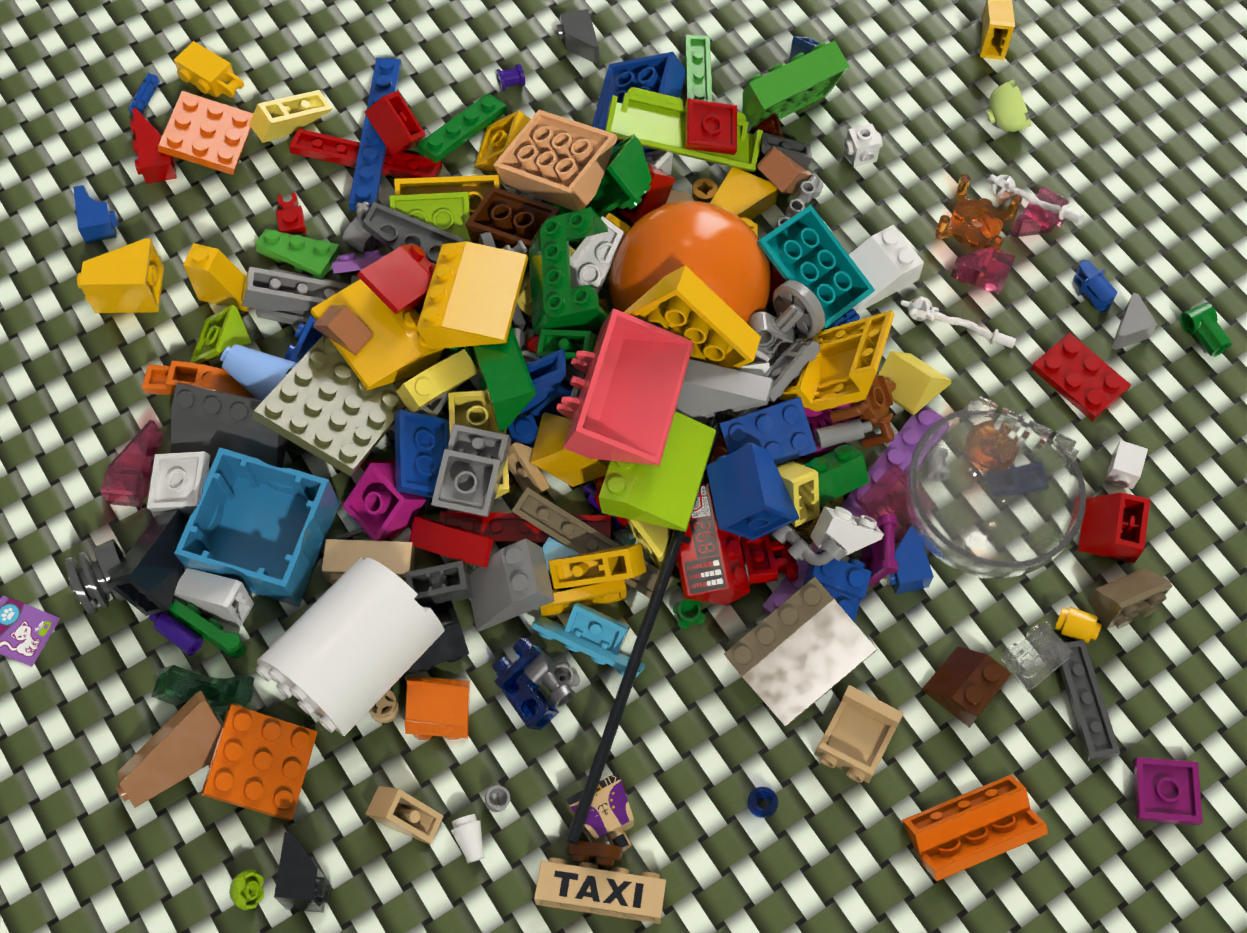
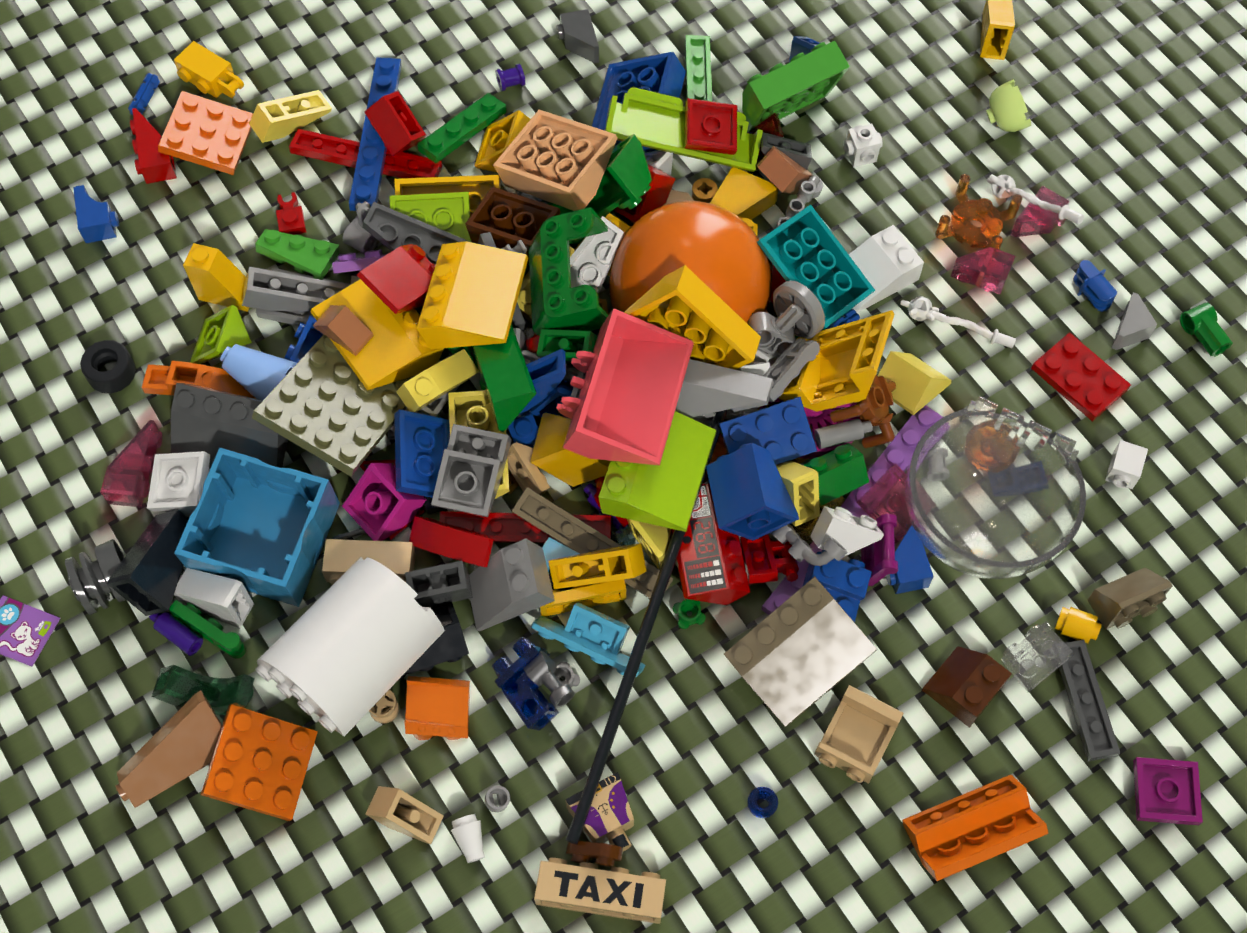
yellow slope [77,238,164,313] -> none
lime plate [229,870,264,911] -> none
black slope [274,832,332,913] -> none
red slope [1077,492,1151,563] -> none
none -> black tyre [80,340,136,394]

